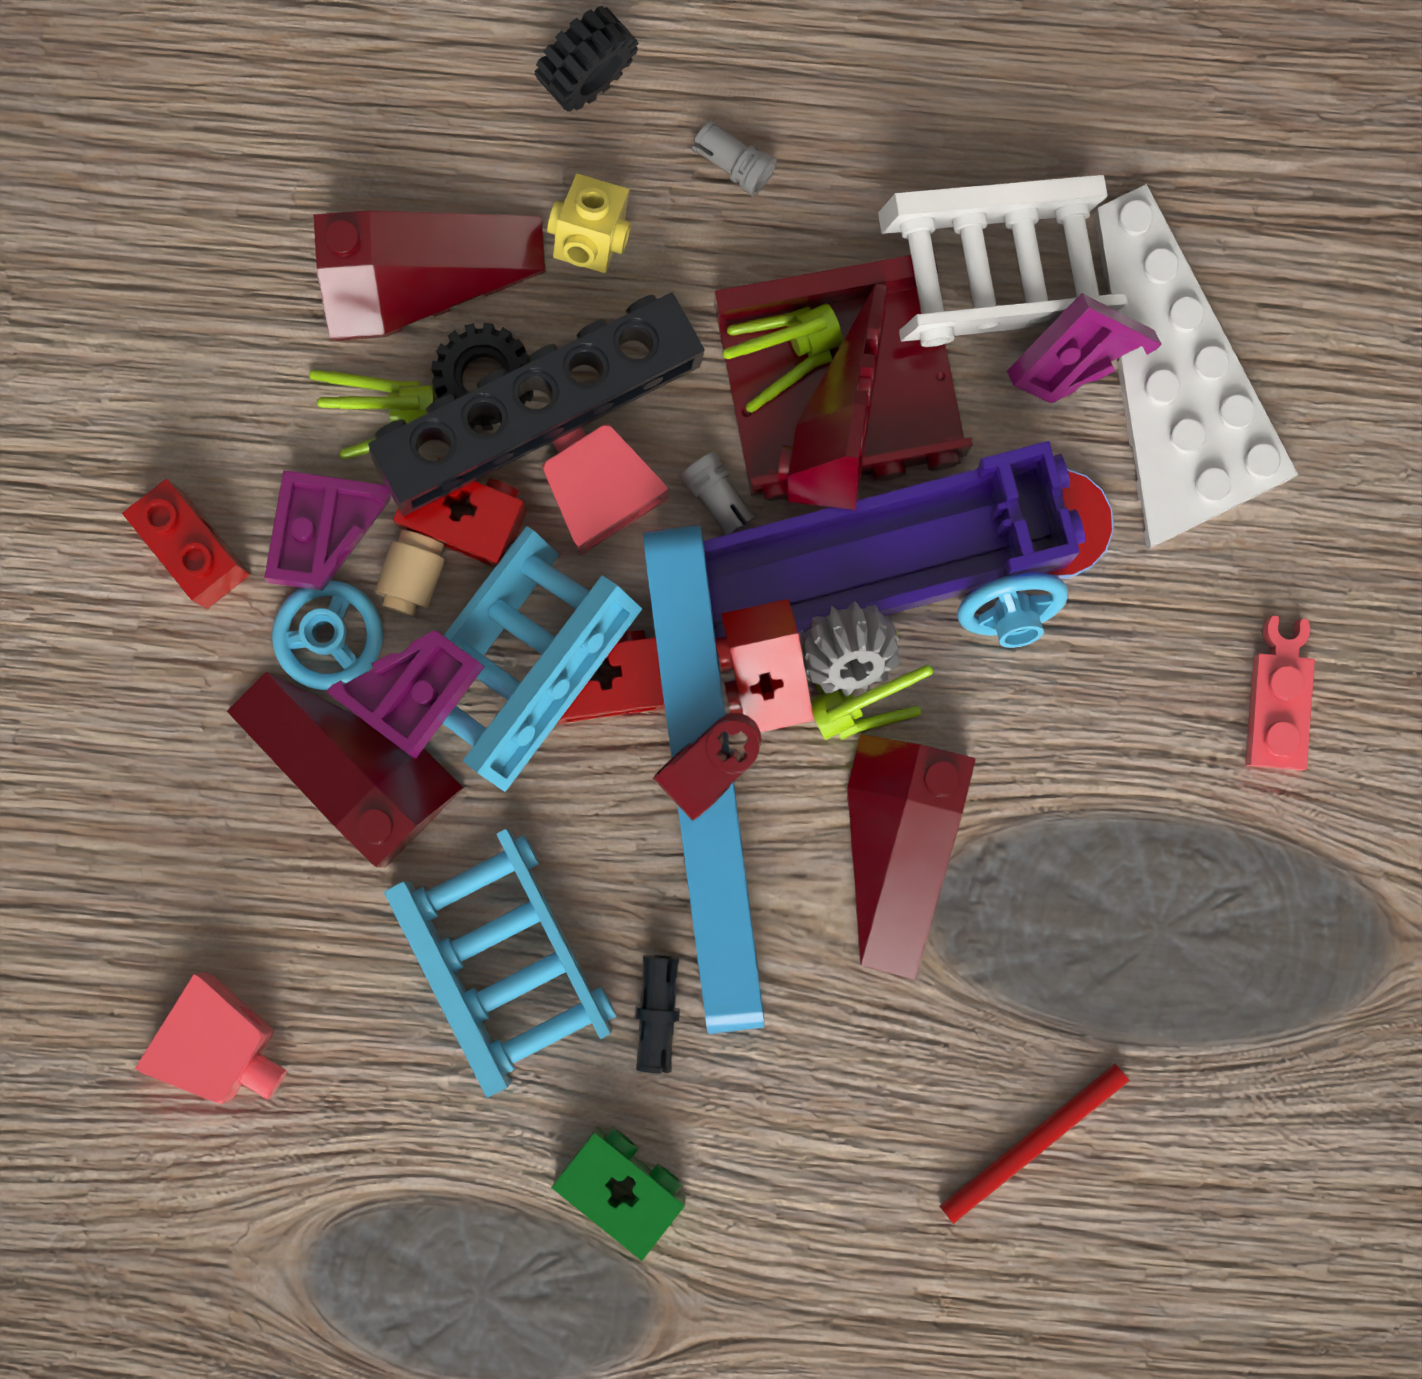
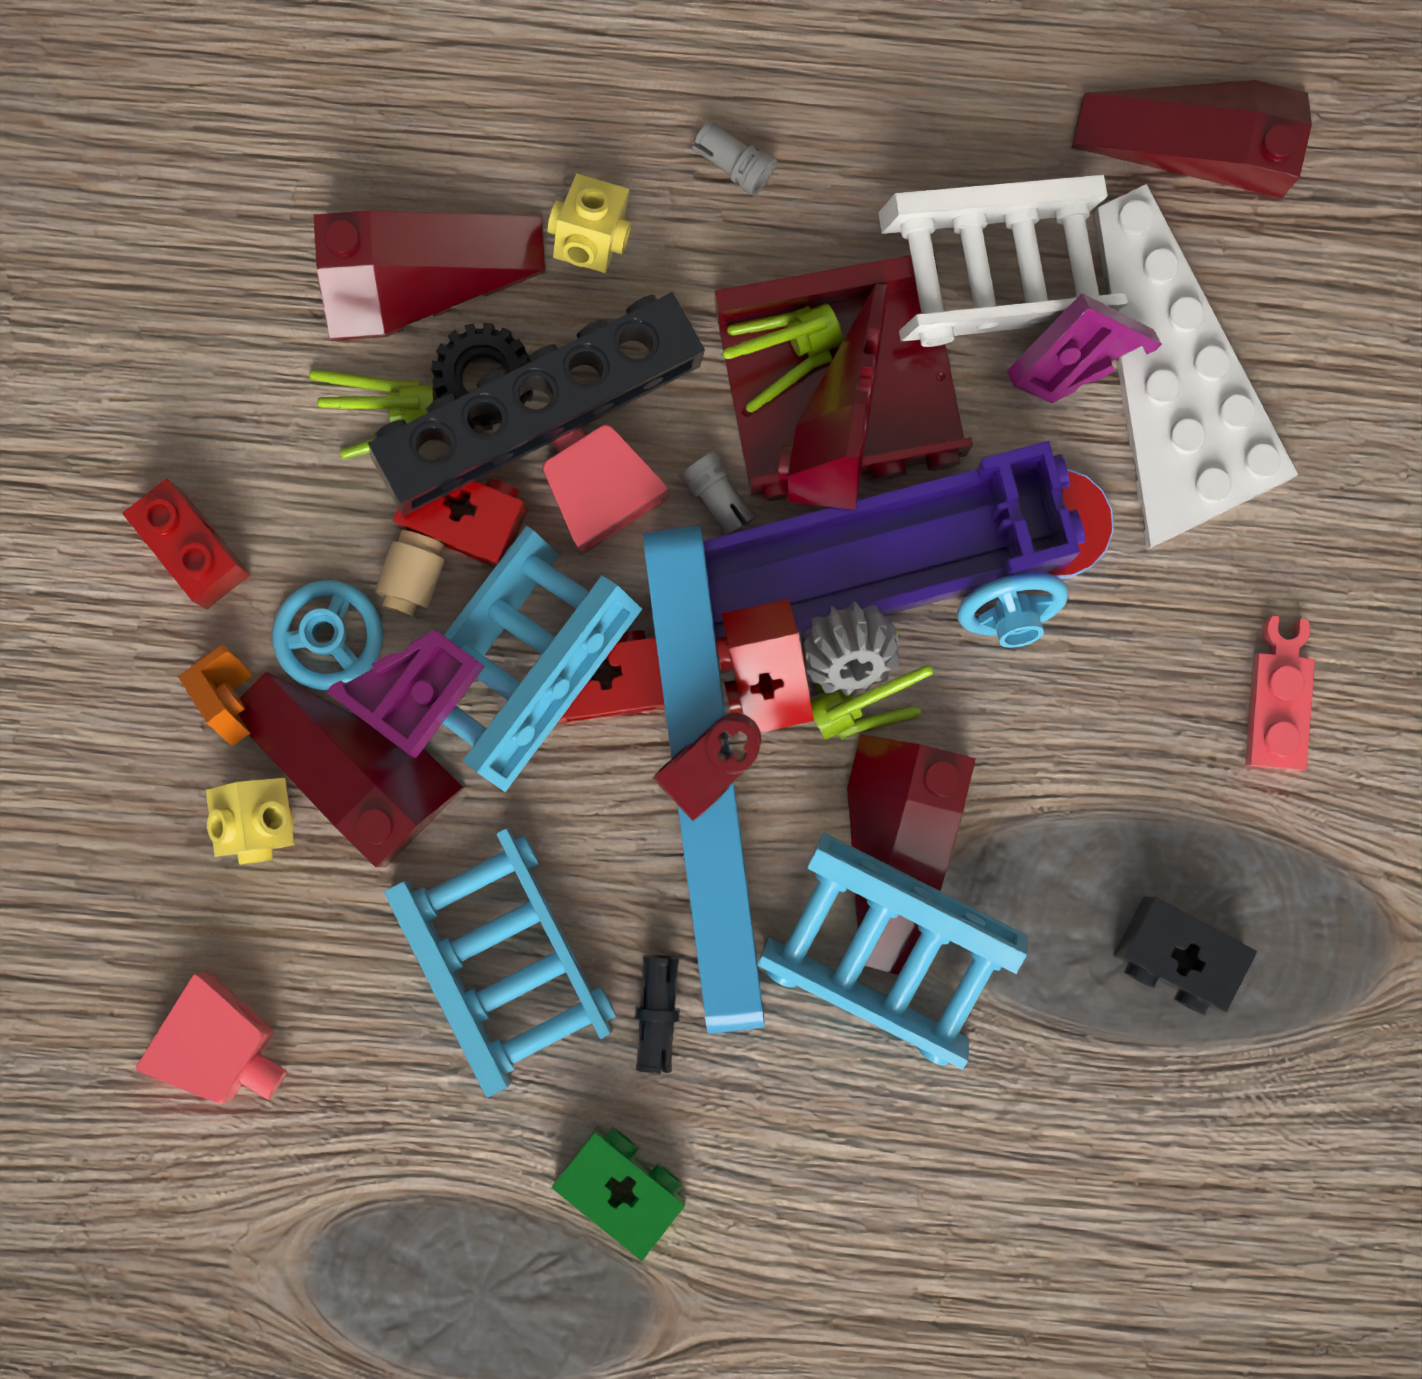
magenta wing [264,470,391,591] -> none
black tyre [535,6,639,112] -> none
red bar [939,1063,1129,1224] -> none
none -> orange bracket [177,644,252,747]
none -> light yellow brick [206,778,294,865]
none -> medium azure fence [757,832,1027,1070]
none -> dark red wedge [1071,80,1312,199]
none -> black brick [1113,896,1258,1016]

